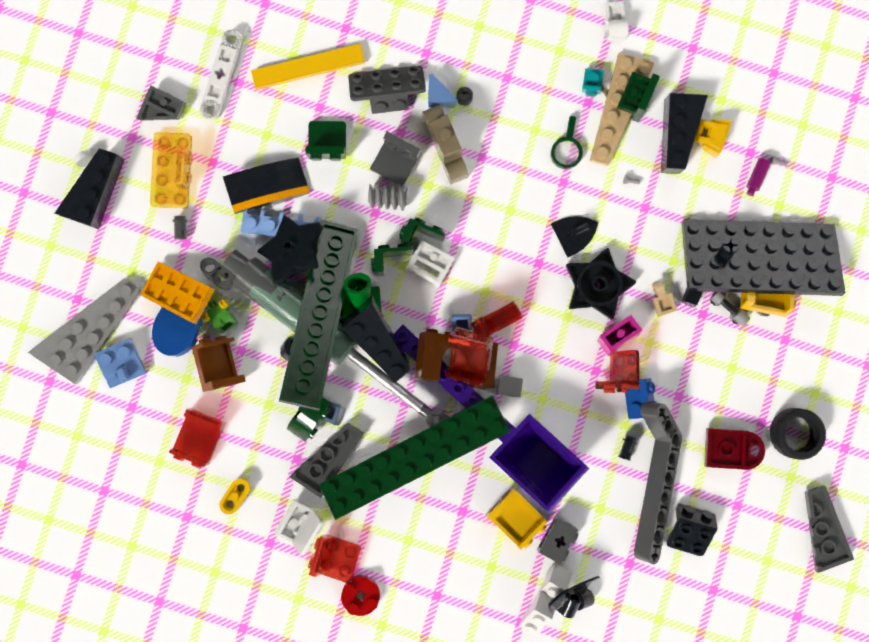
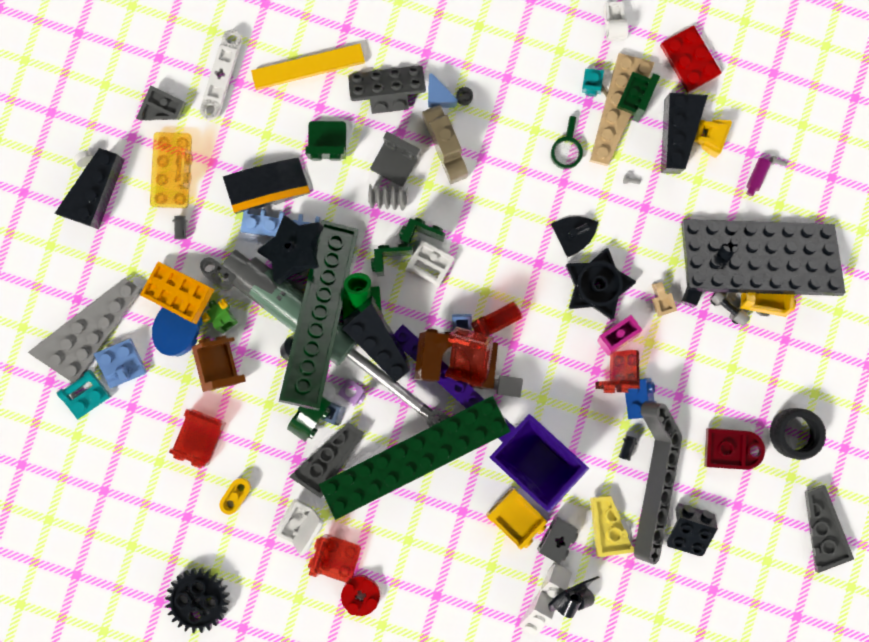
none -> teal plate [56,370,111,420]
none -> black gear [165,567,230,634]
none -> lavender bracket [338,379,367,407]
none -> light yellow wing [590,495,634,557]
none -> red plate [660,25,722,93]

